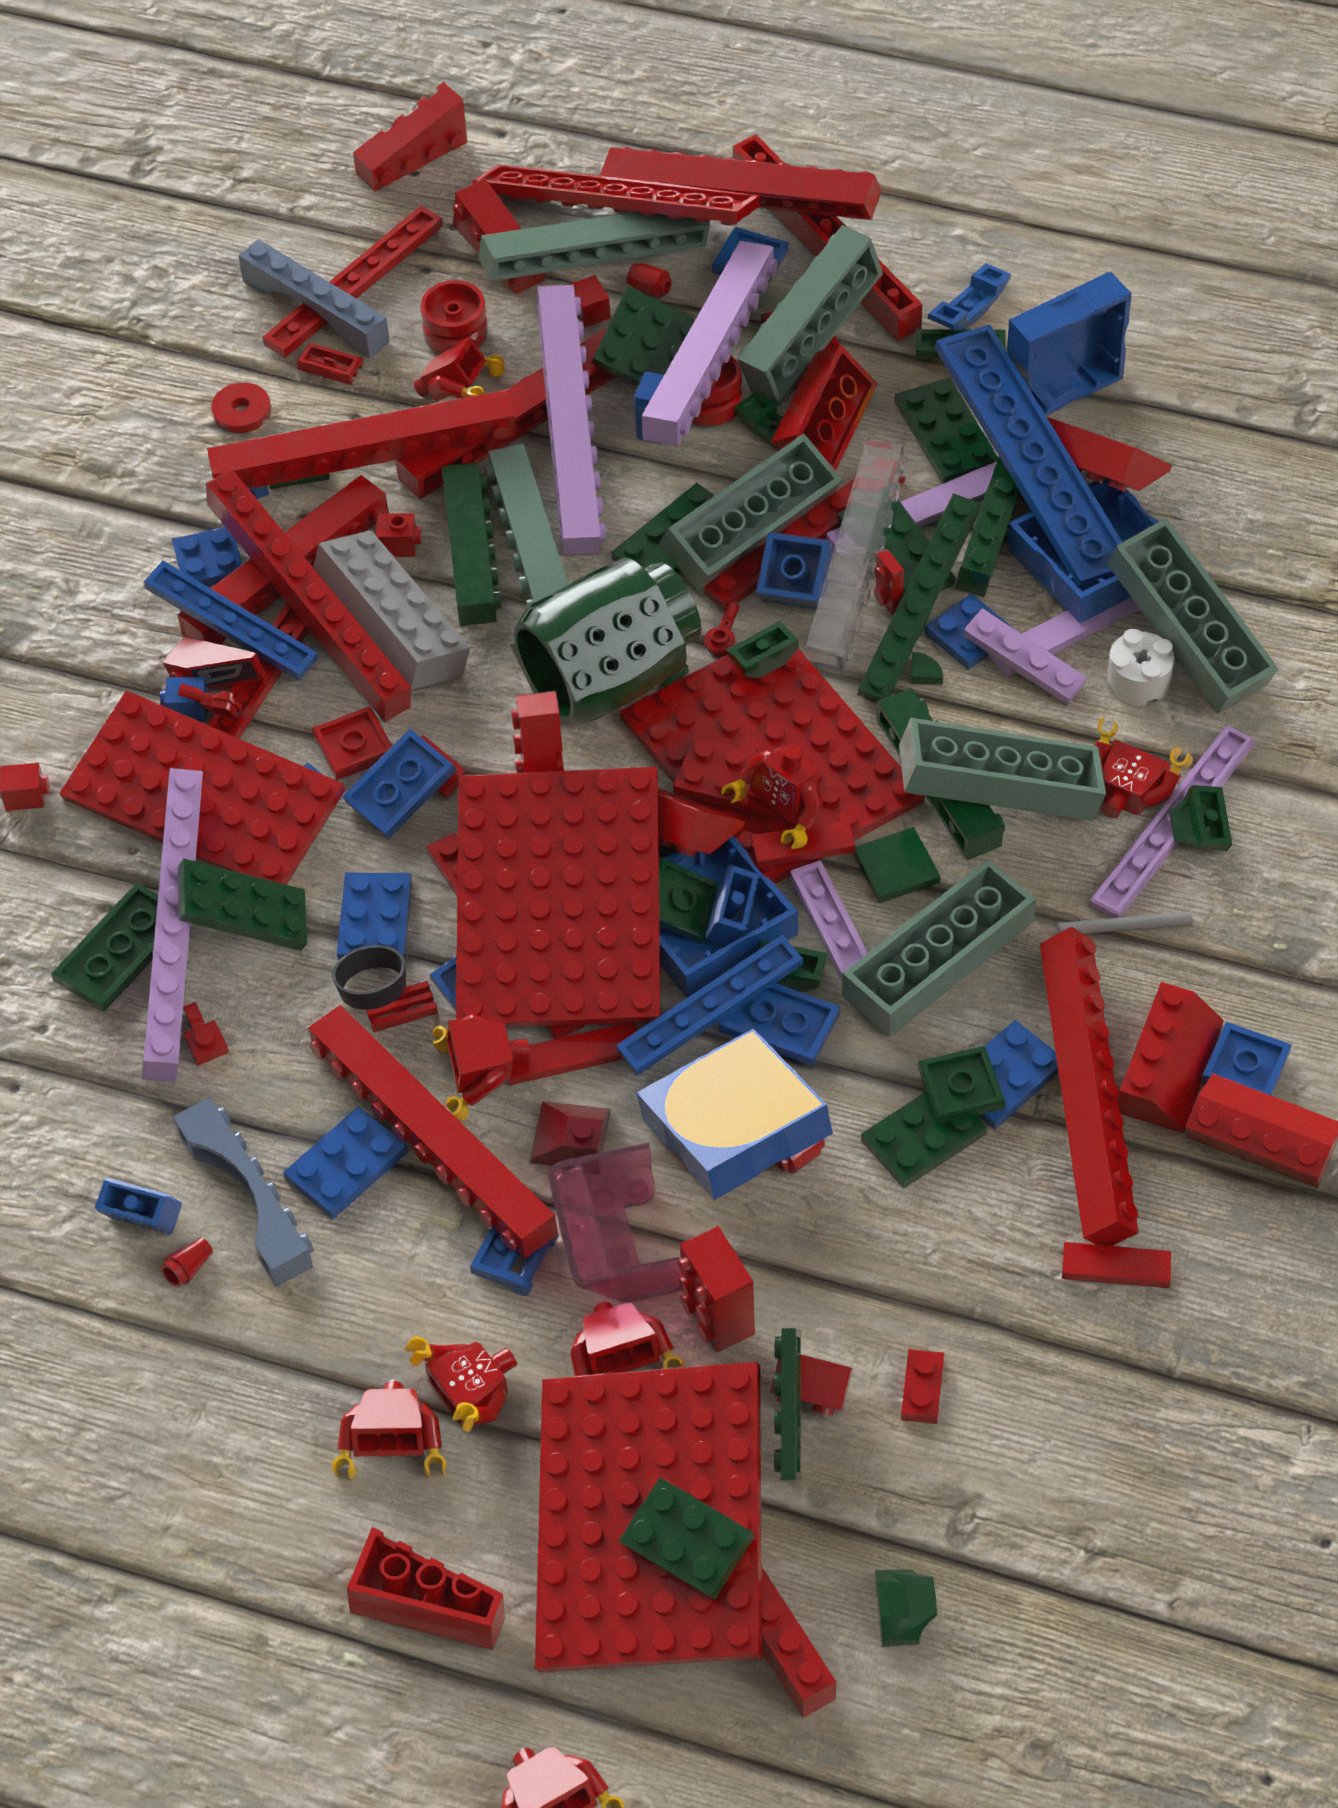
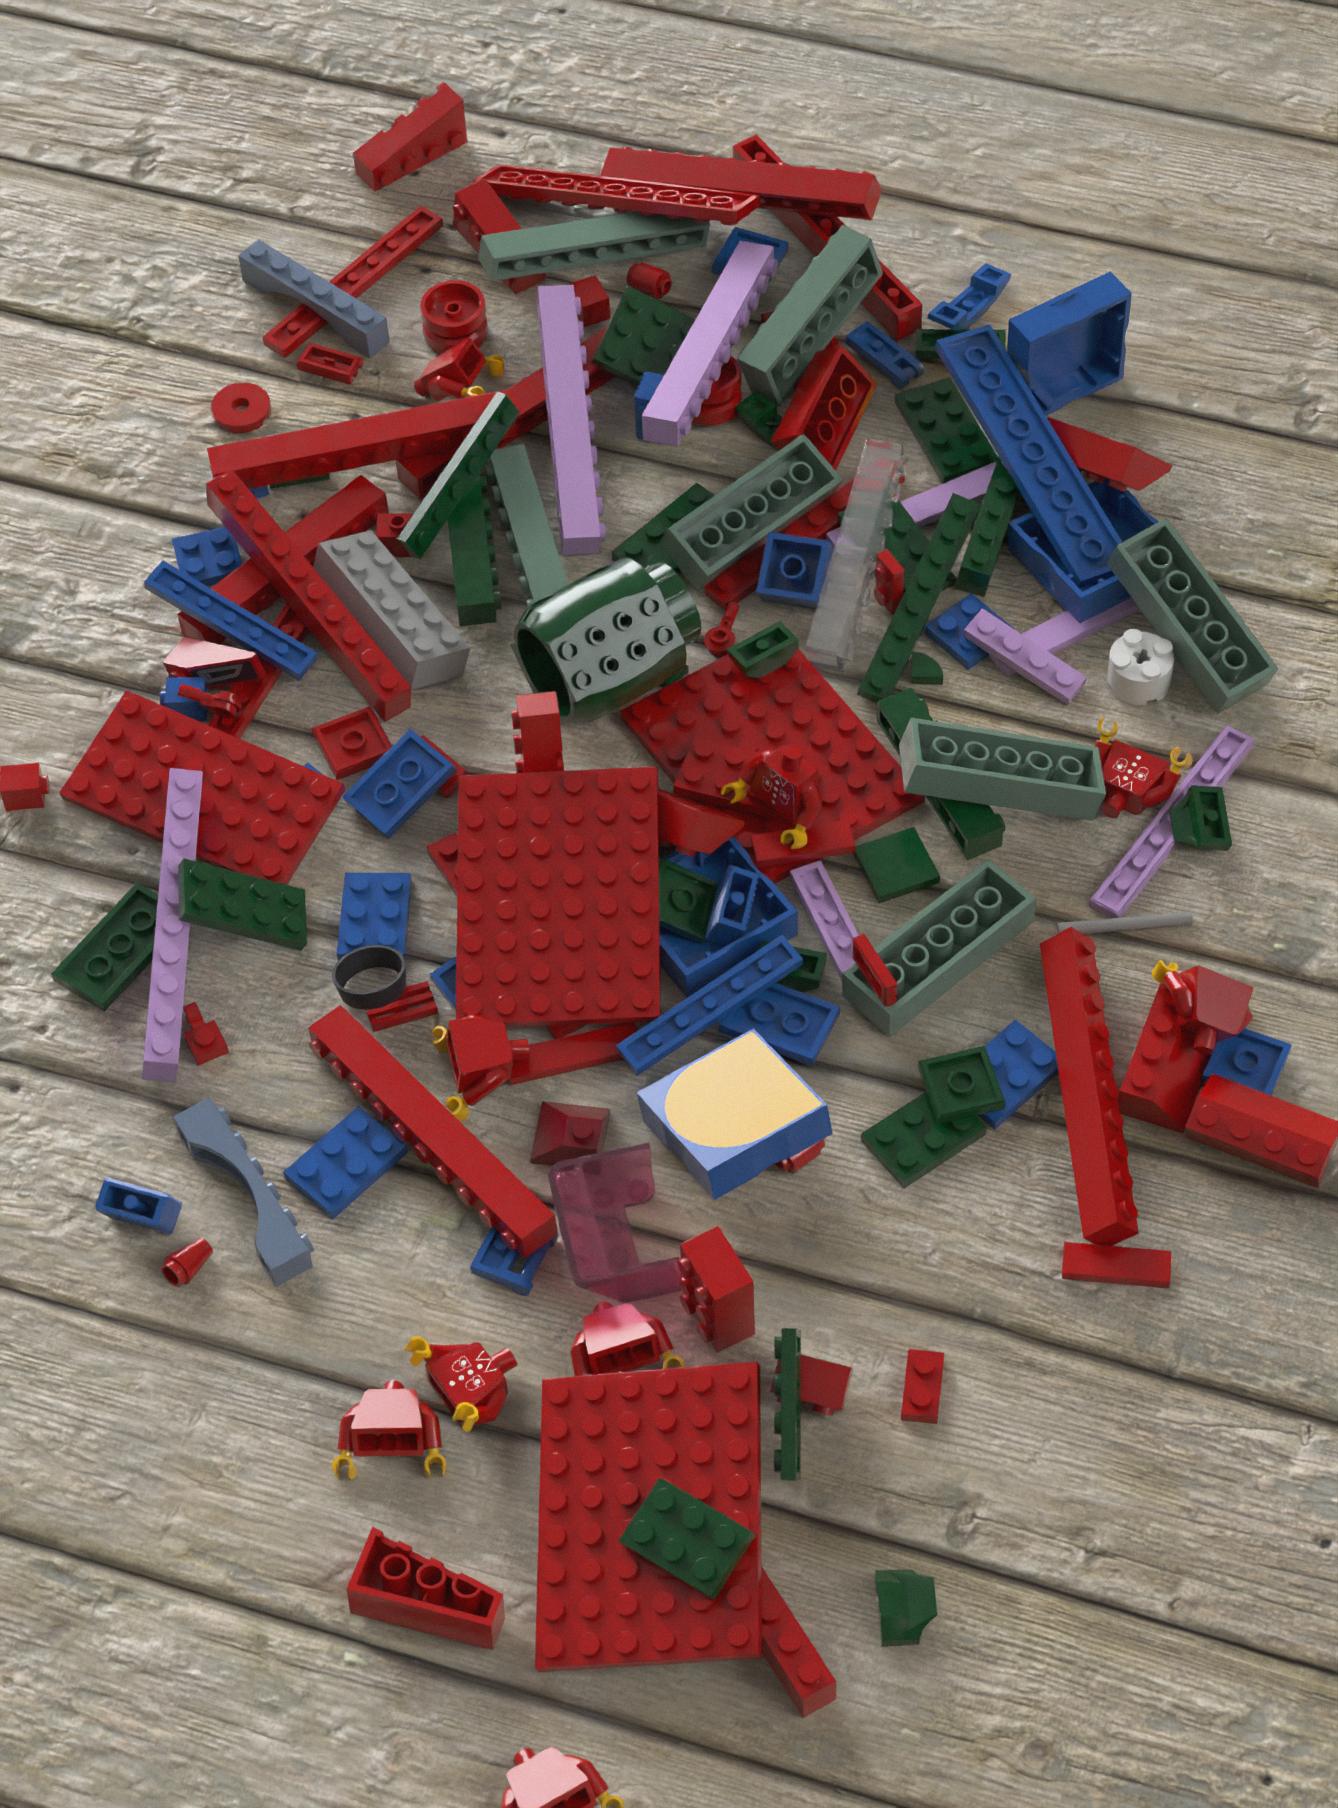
none -> dark green plate [397,392,520,559]
none -> blue plate [846,321,925,389]
none -> red tile [852,933,897,1007]
none -> red torso [1151,960,1253,1054]

